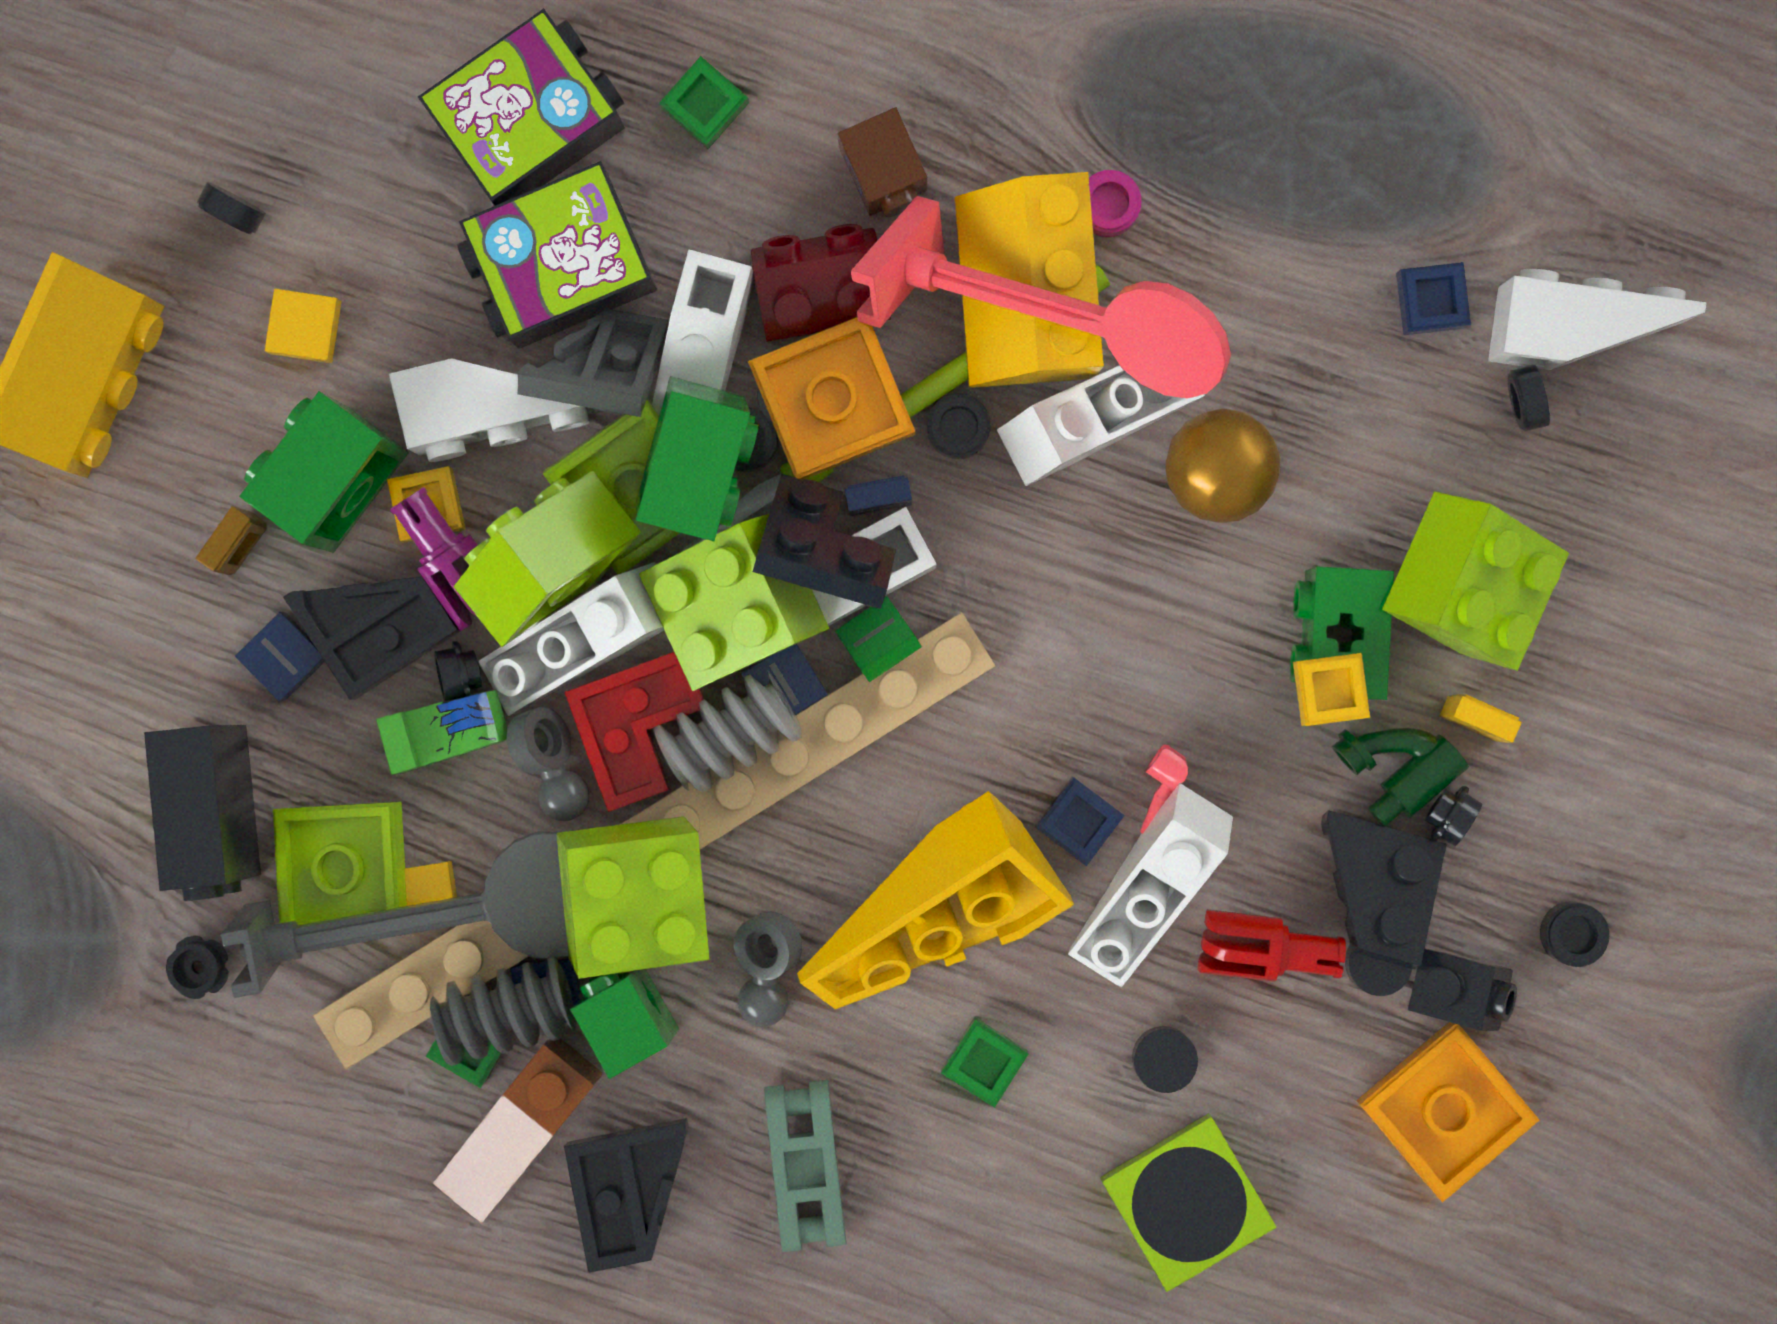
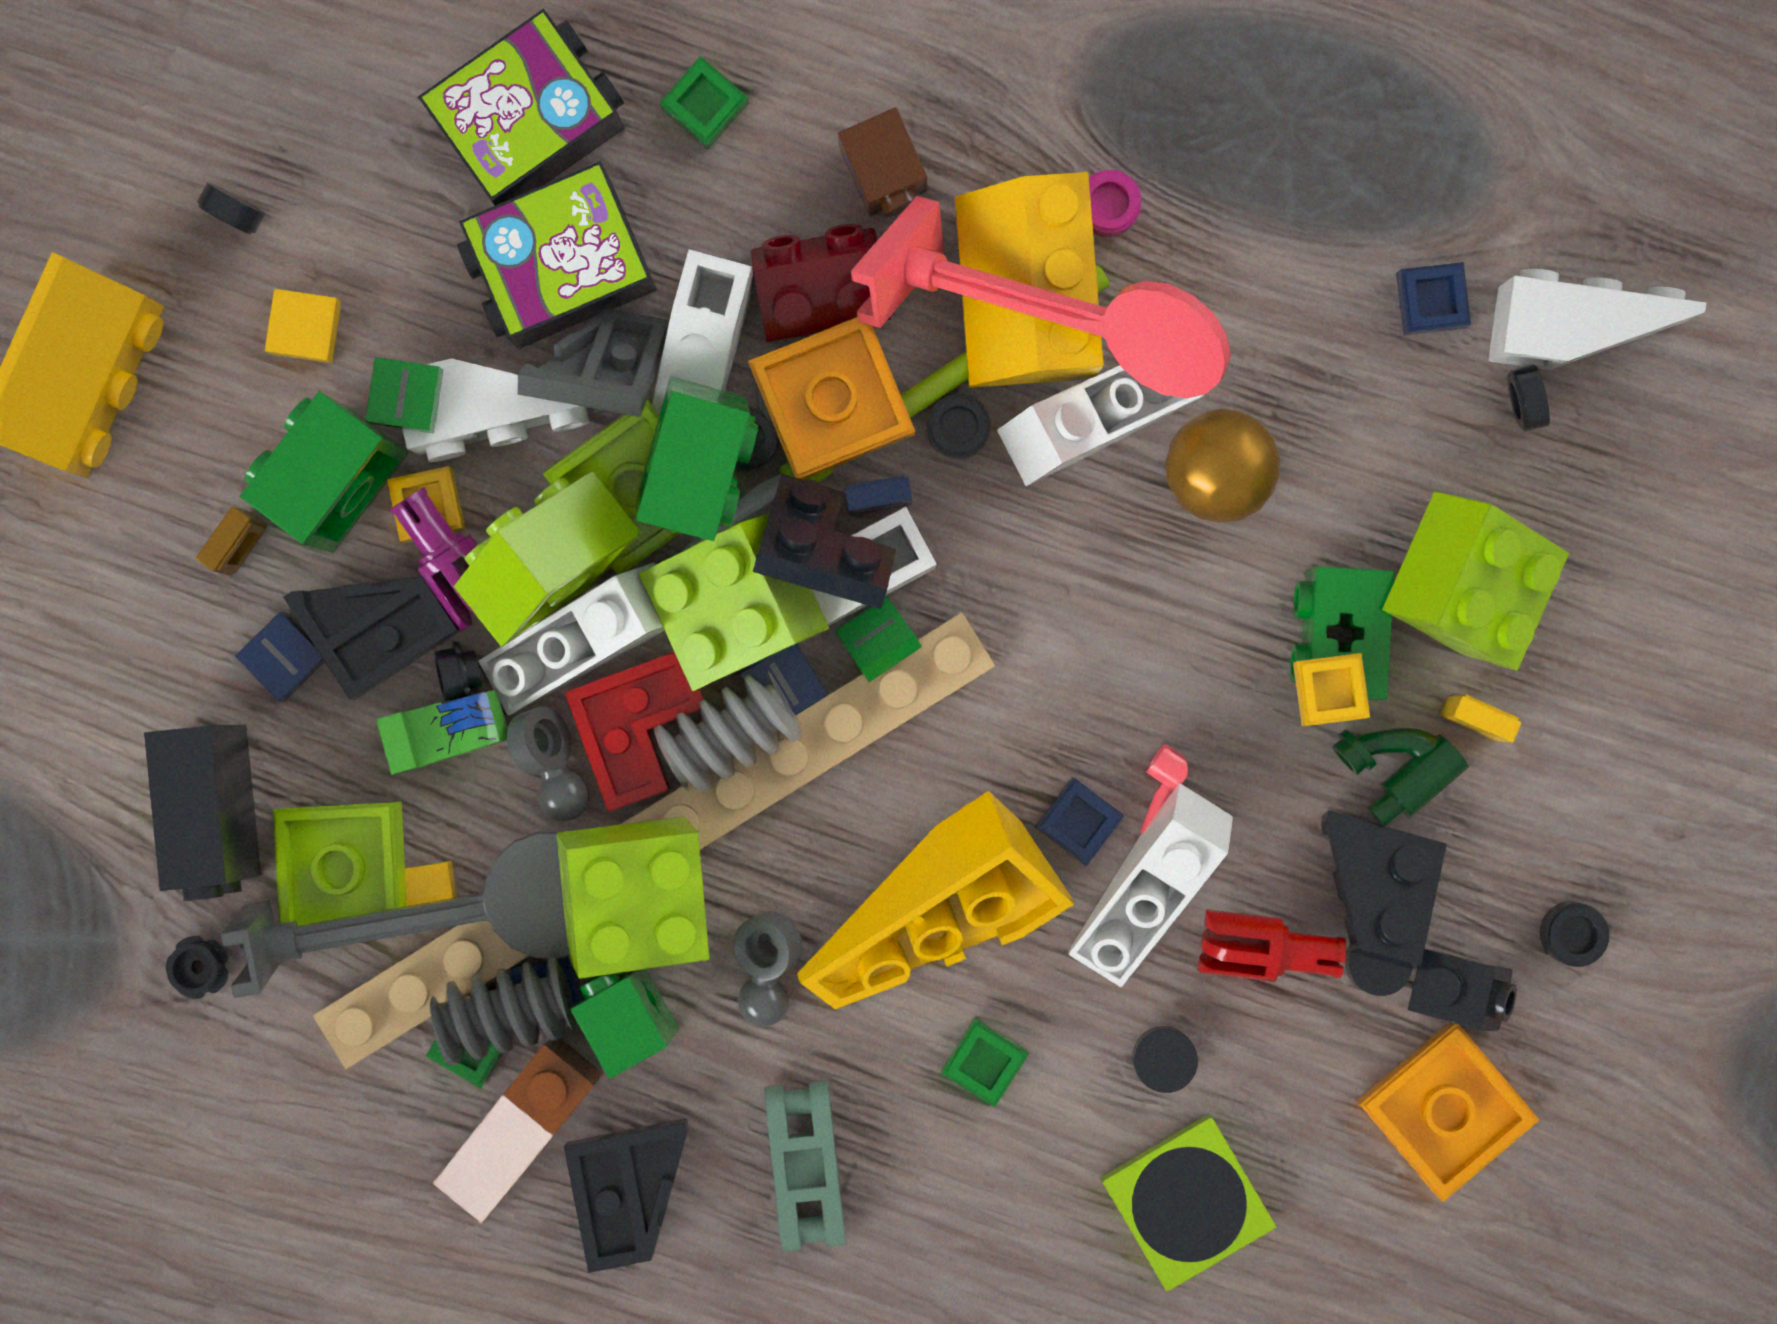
black plate [1425,786,1482,846] -> none
none -> green tile [365,357,444,433]

